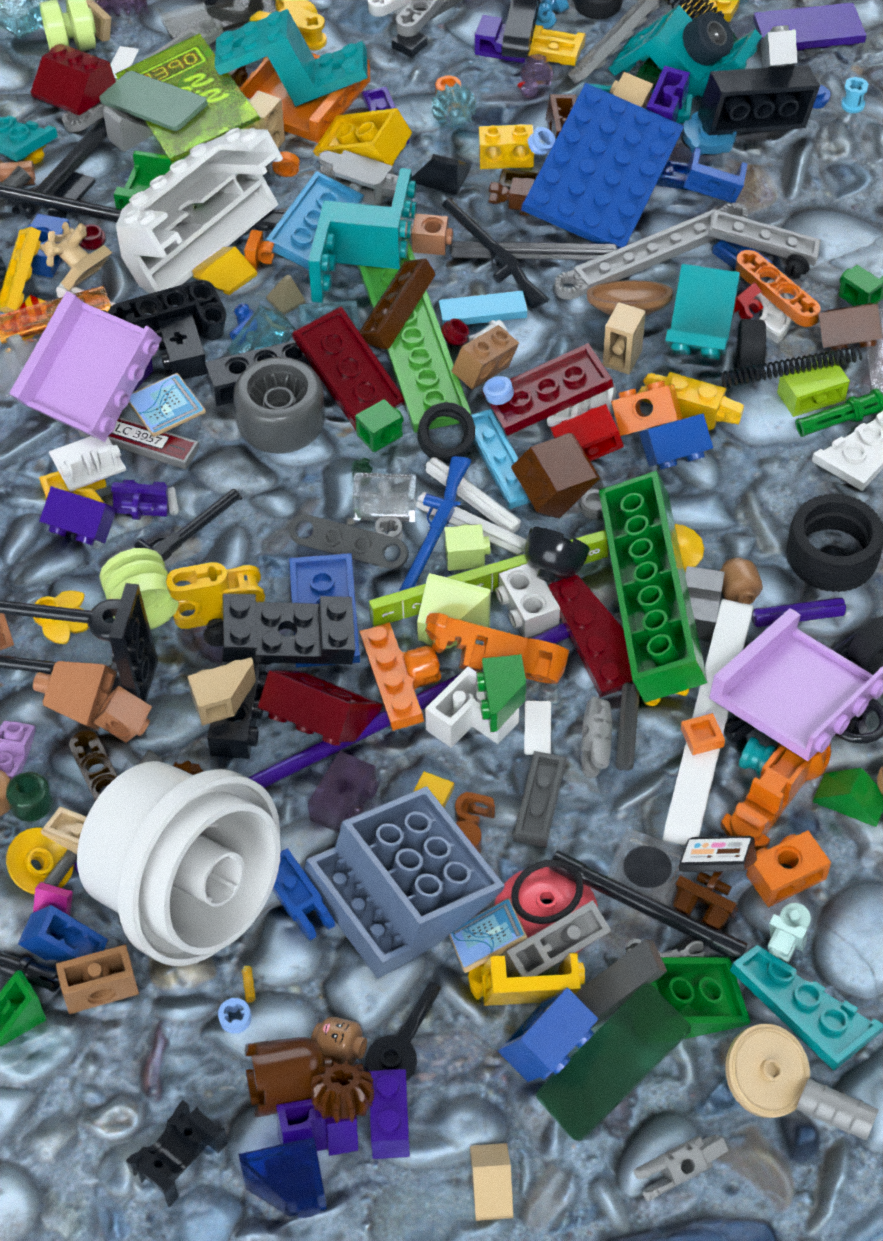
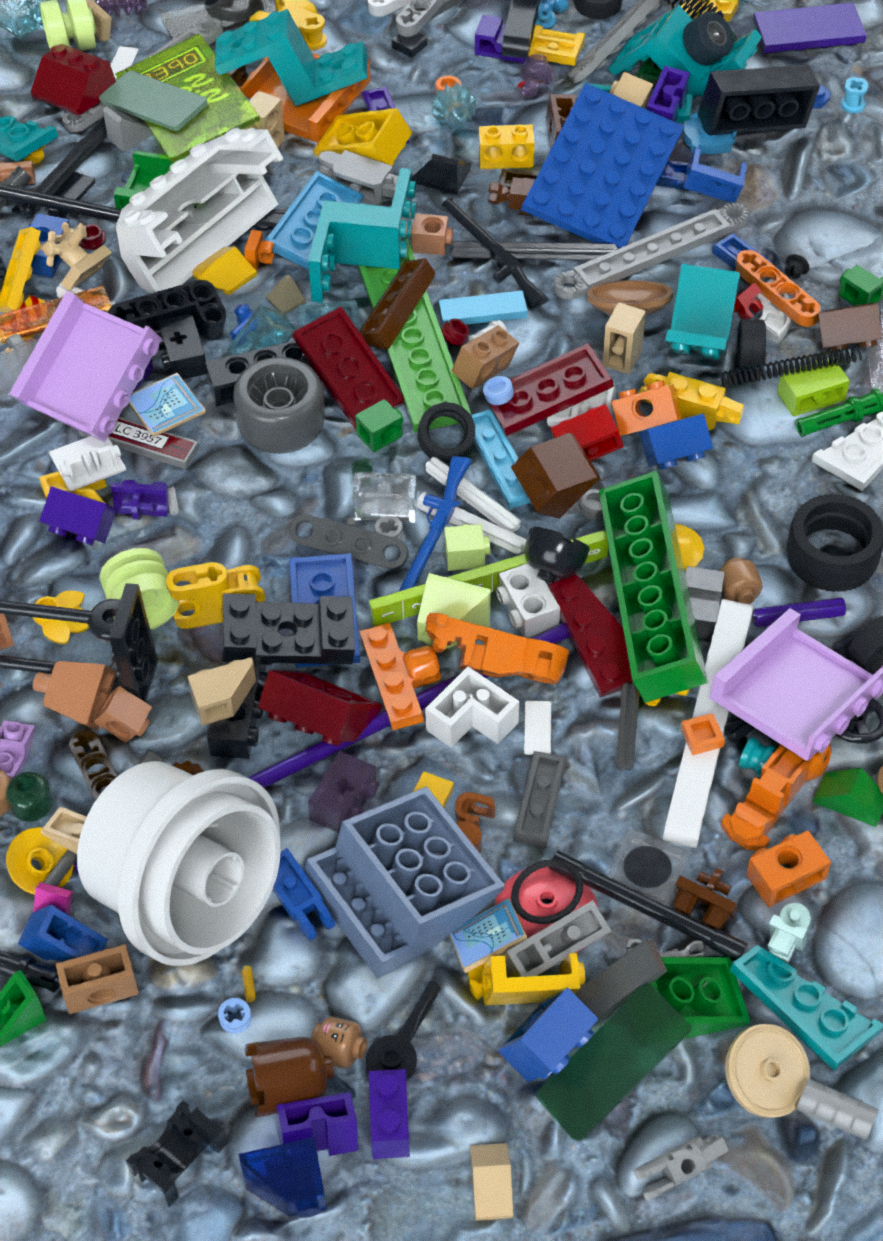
black piece [134,489,242,561] -> none
black piece [203,618,223,647] -> none
orange tile [272,151,300,177] -> none
reddish brown gear [311,1059,374,1124] -> none
green slope [476,654,526,733] -> none
light blue bush [528,127,555,156] -> none
light grey hinge [581,696,612,779] -> none
slope [679,836,757,872] -> none
light grey tile [707,209,821,266] -> none
brick [760,25,797,68] -> none

